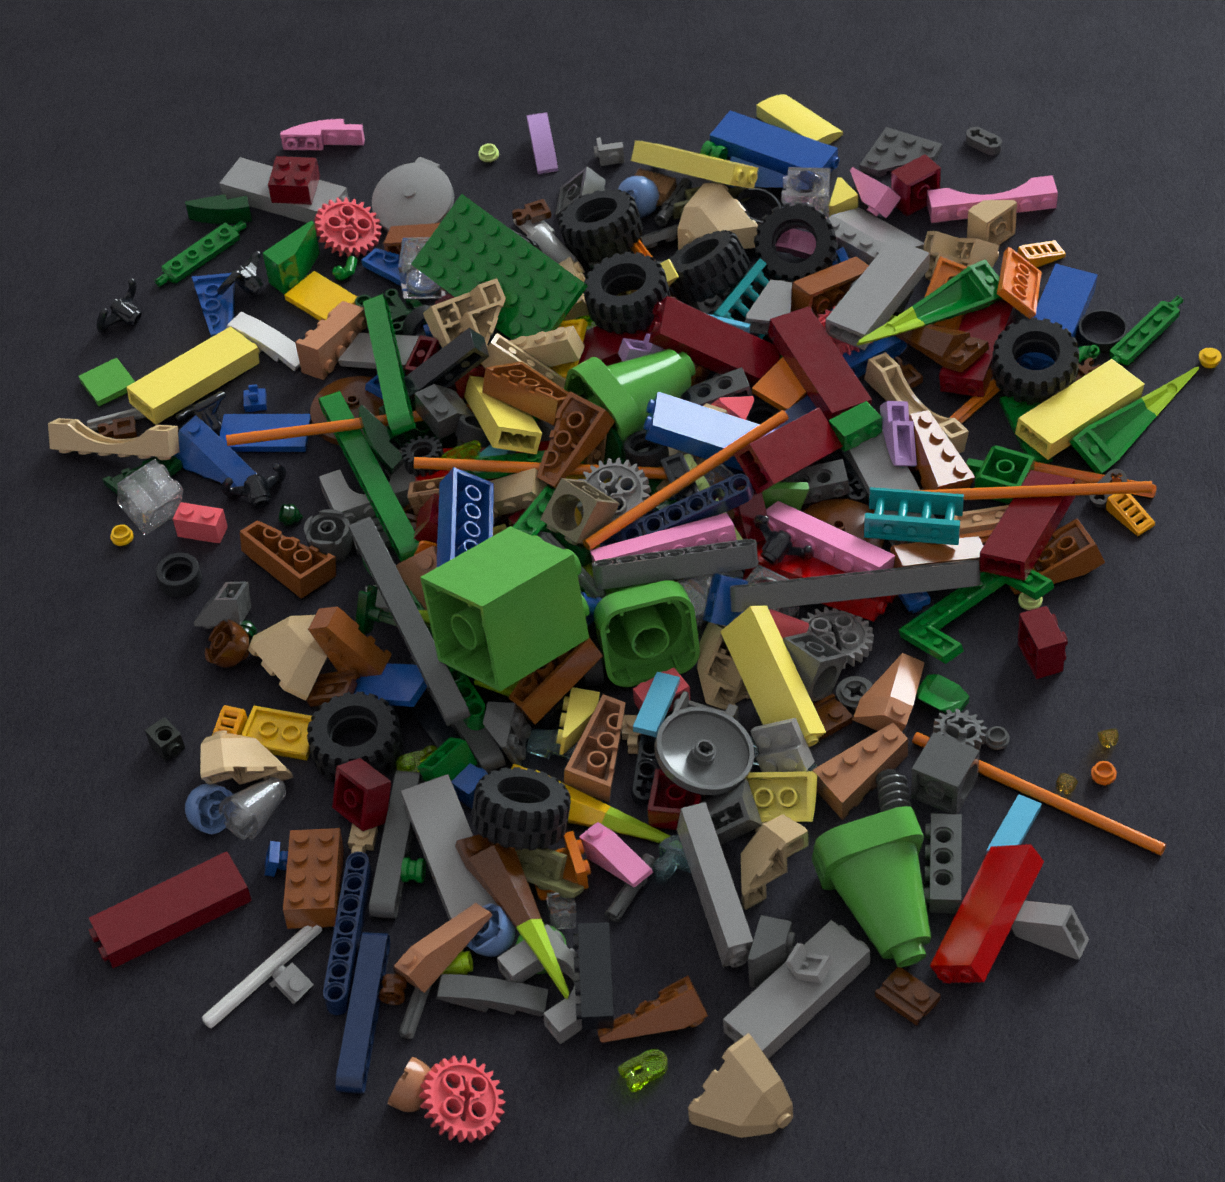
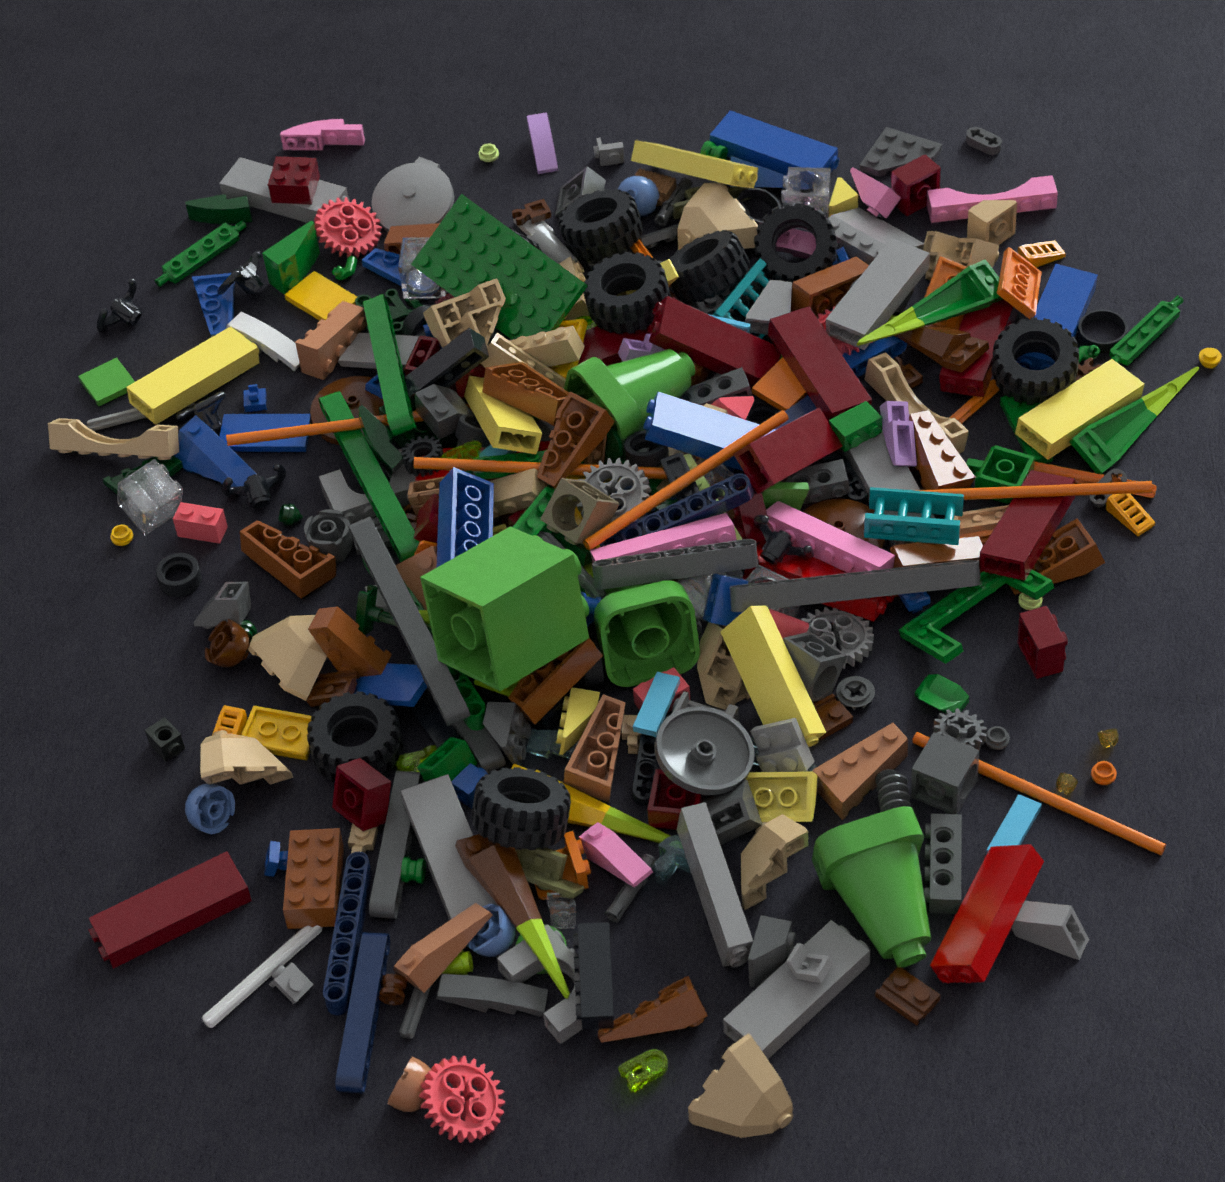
reddish brown plate [97,416,137,439] -> none
clear cone [219,777,286,840] -> none
light yellow slope [756,95,843,145] -> none
nougat wedge [852,653,925,731] -> none

